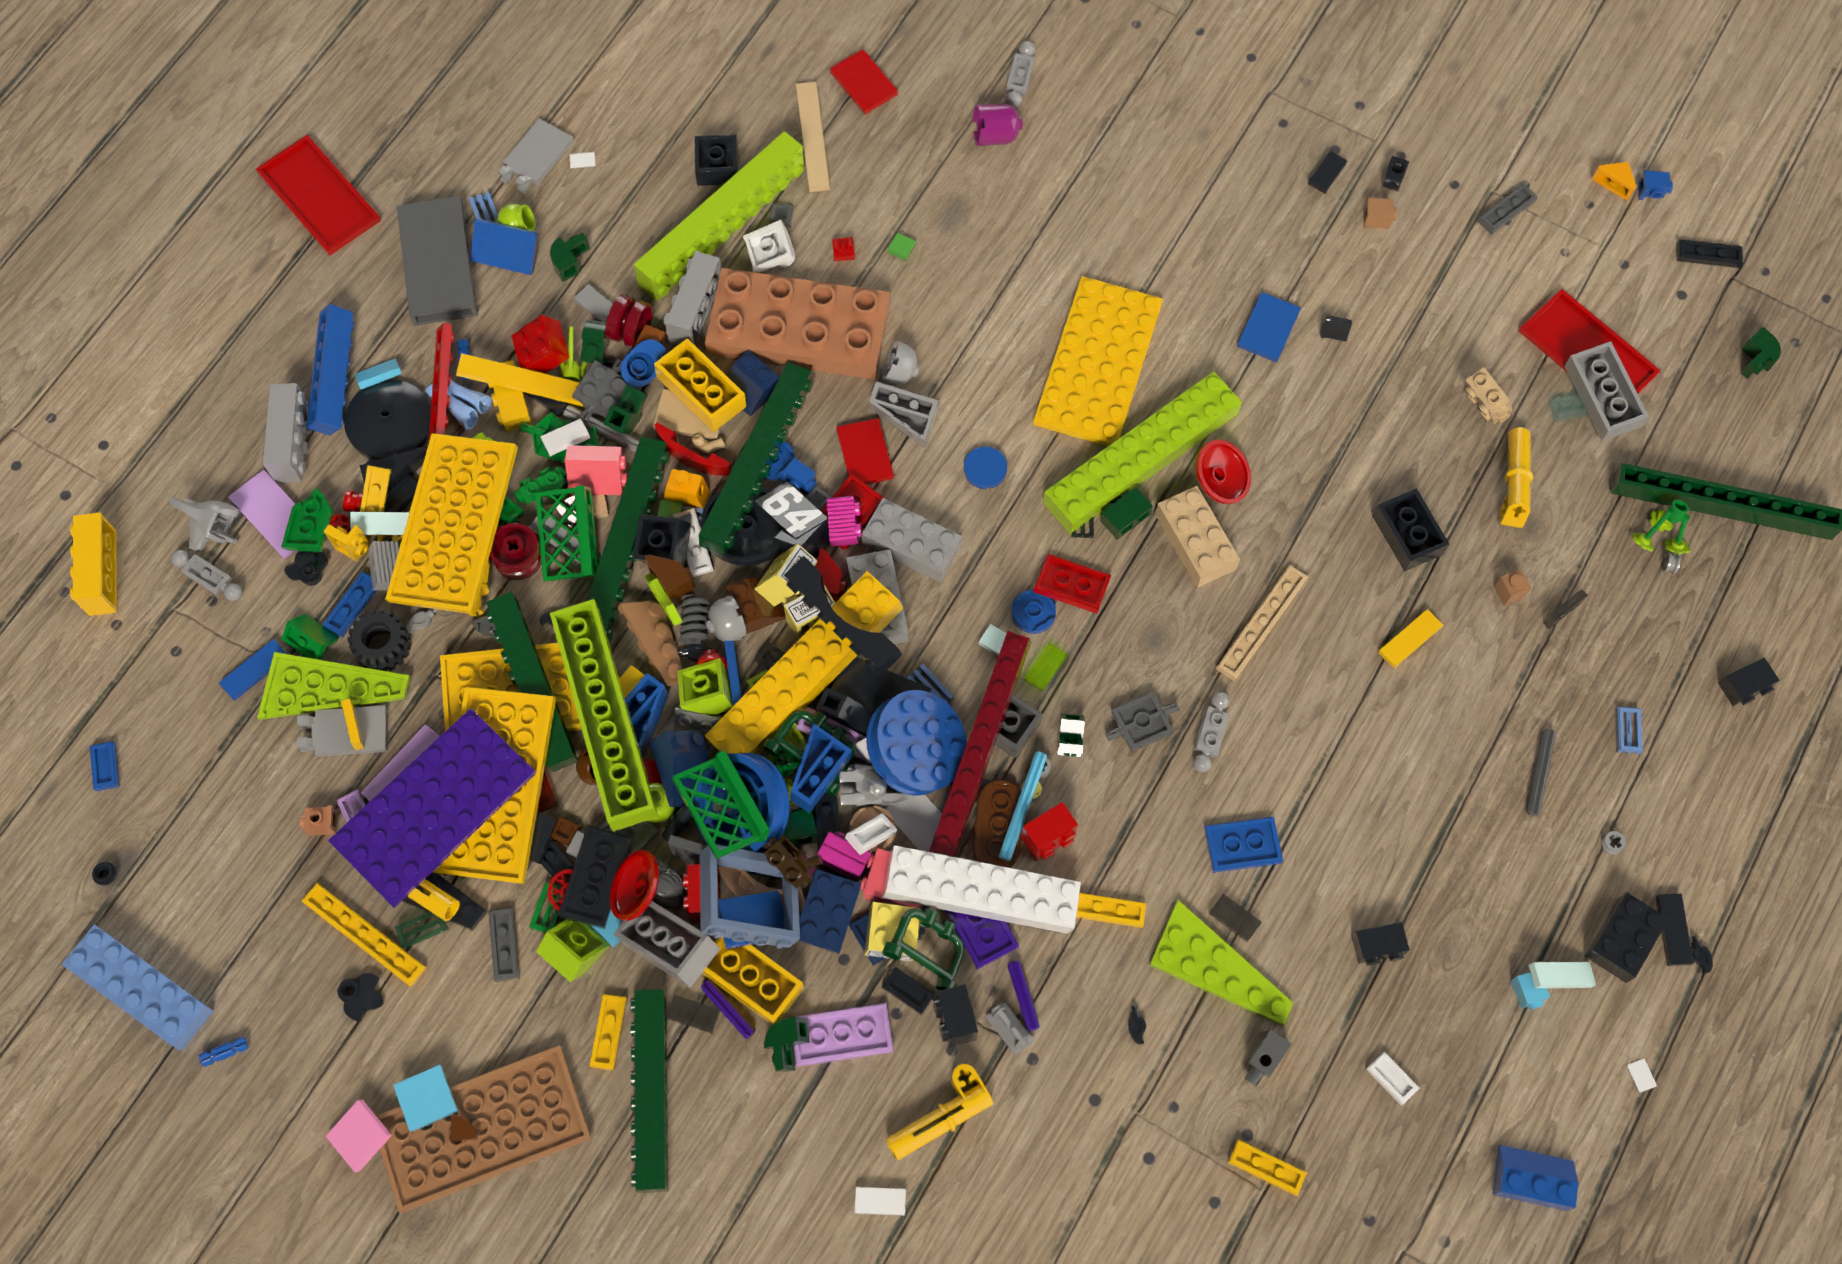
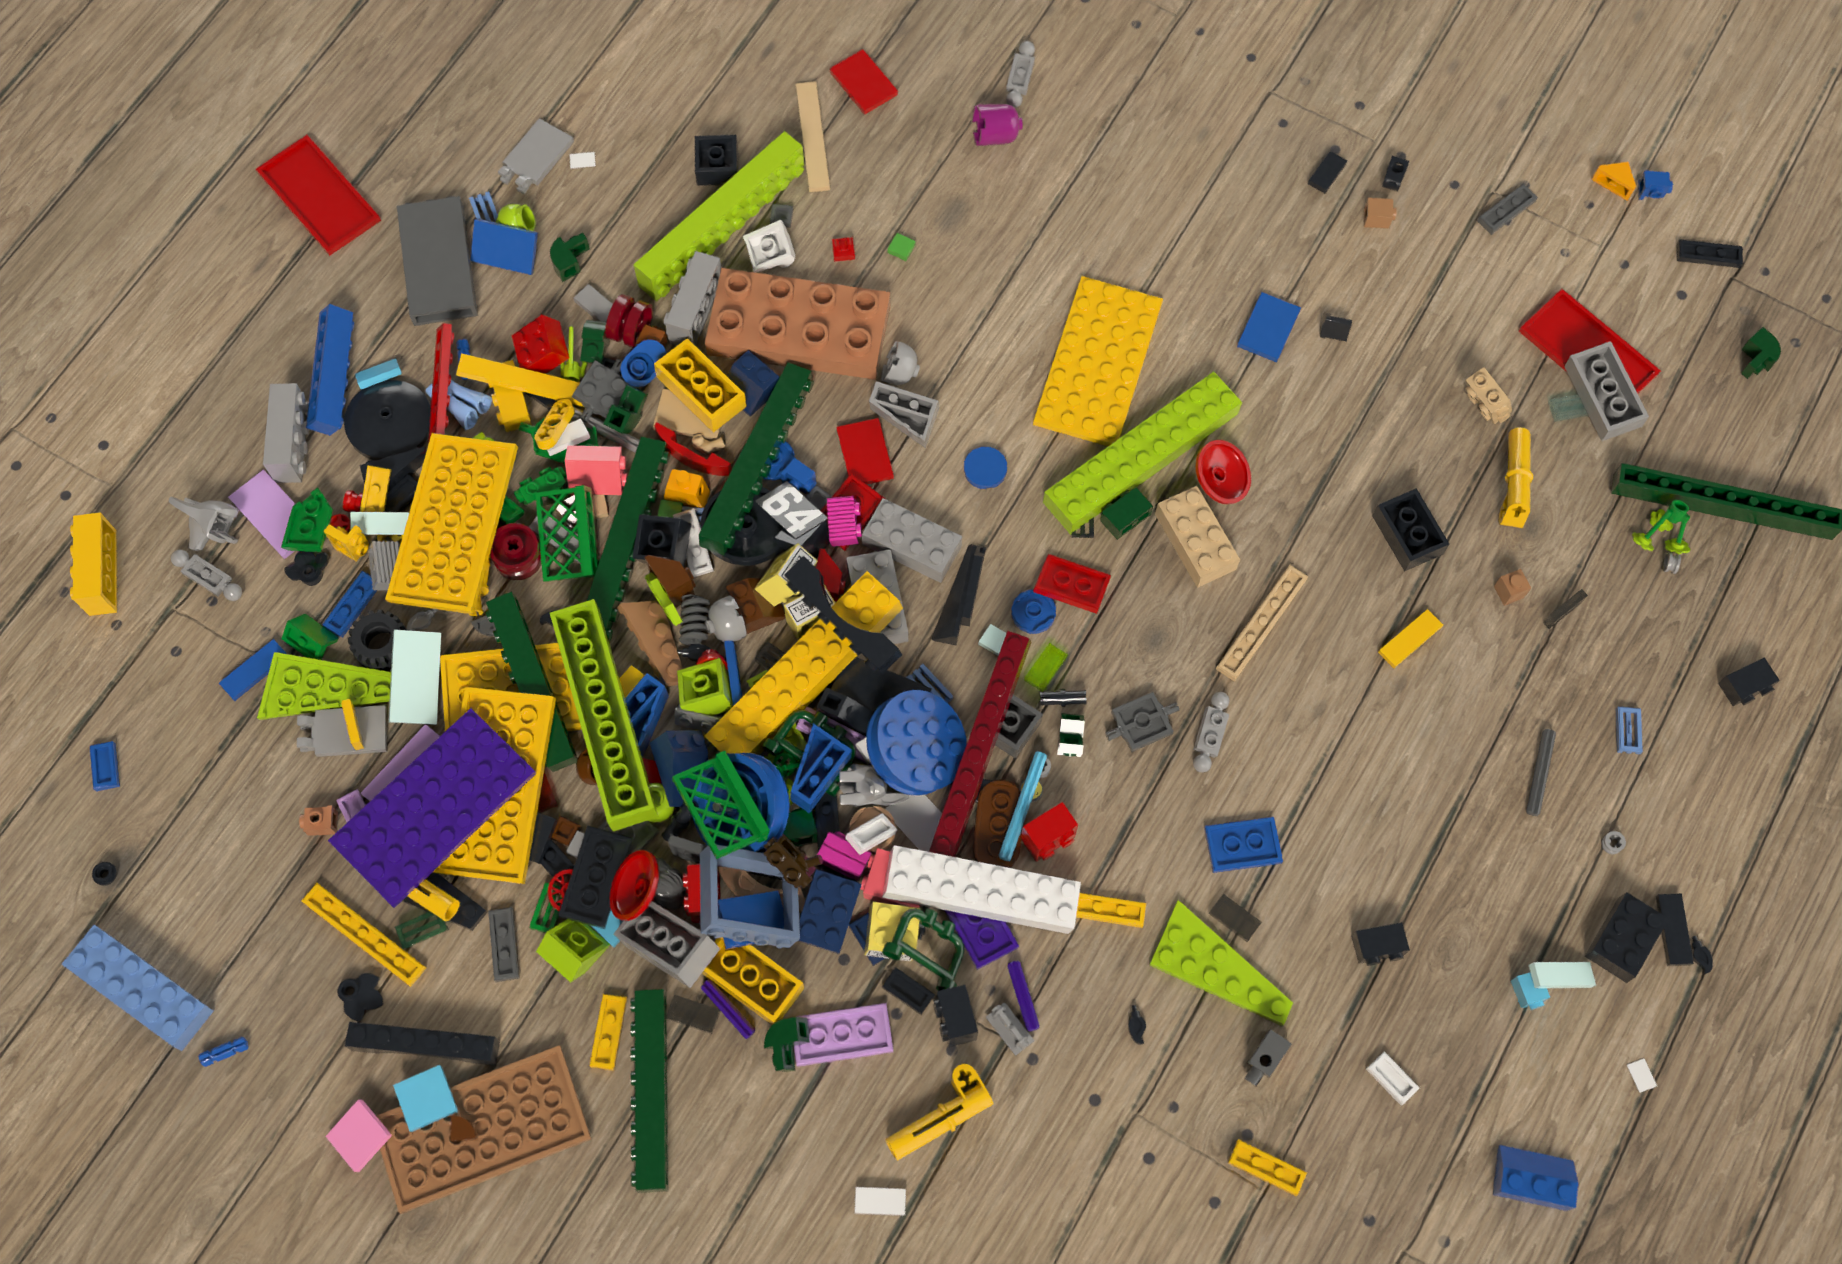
none -> black arch [345,1022,500,1066]
none -> light aqua tile [388,630,441,725]
none -> yellow beam [534,399,575,450]
none -> black wedge [932,544,986,646]
none -> black pin [1040,689,1086,707]

